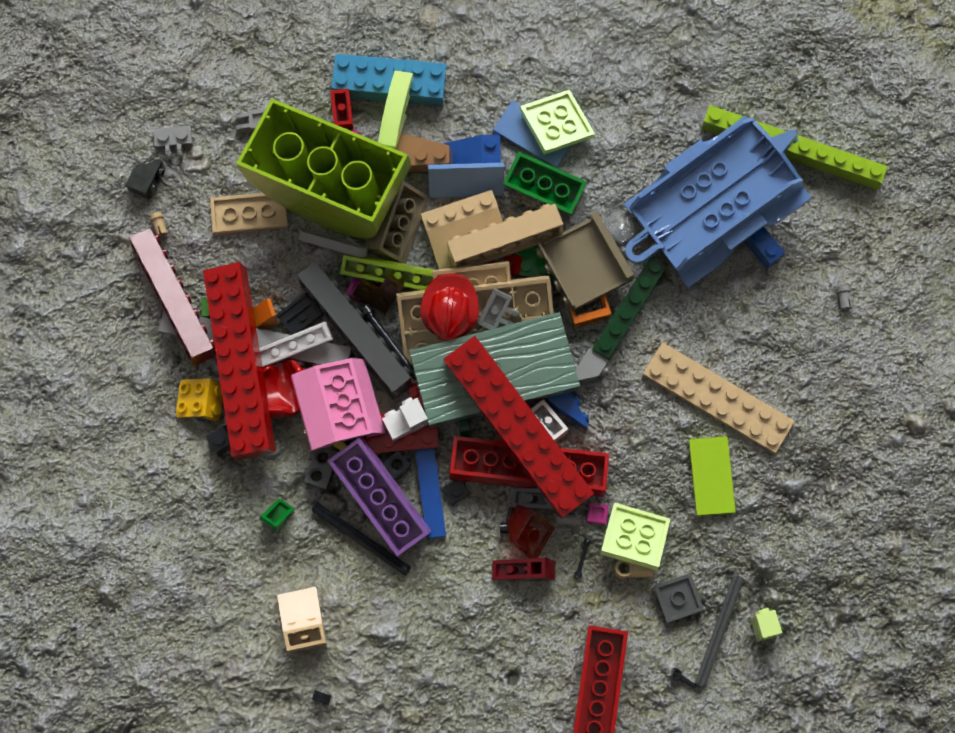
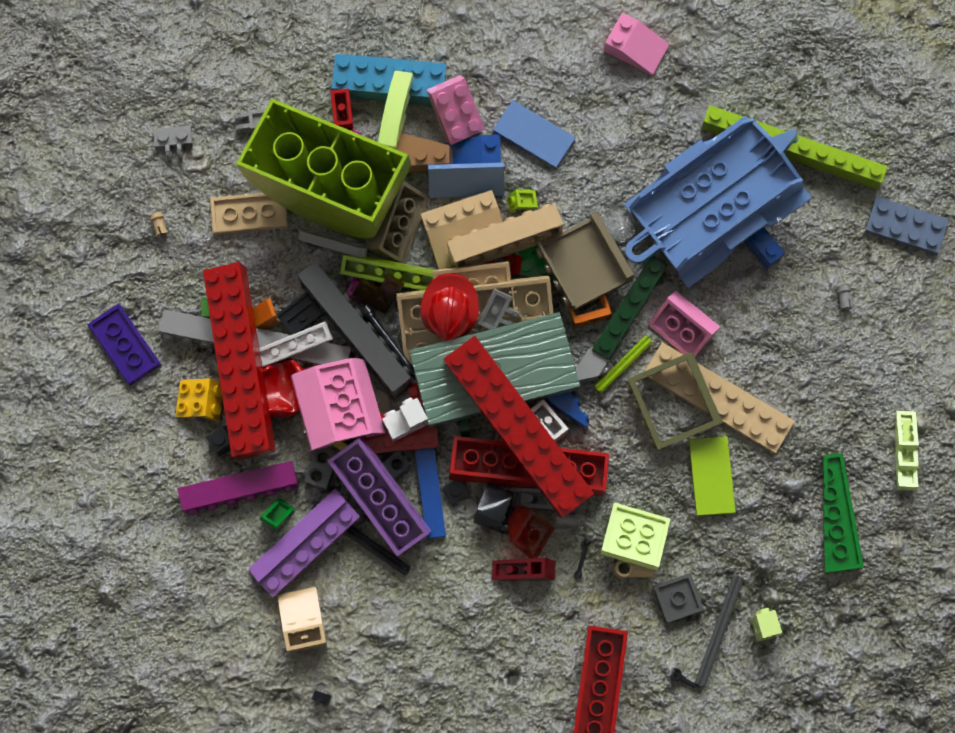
pearl dark grey slope [125,159,165,199] -> none
brick [129,229,215,366] -> none
green slope [503,151,587,215] -> none
yellowish green plate [519,90,595,155] -> none
dark pink tile [587,503,609,525] -> none
none -> dark purple tile [87,303,161,386]
none -> magenta brick [178,461,299,515]
none -> medium lavender slope [249,489,361,597]
none -> bright pink brick [426,75,485,145]
none -> black piece [473,482,514,532]
none -> lime bracket [507,189,538,213]
none -> lime axle [594,336,652,394]
none -> bright pink slope [604,13,670,76]
none -> olive window [626,352,723,451]
none -> bright pink slope [648,291,720,357]
none -> green wing [822,453,864,574]
none -> sand blue plate [865,196,949,255]
none -> yellowish green slope [895,411,919,491]

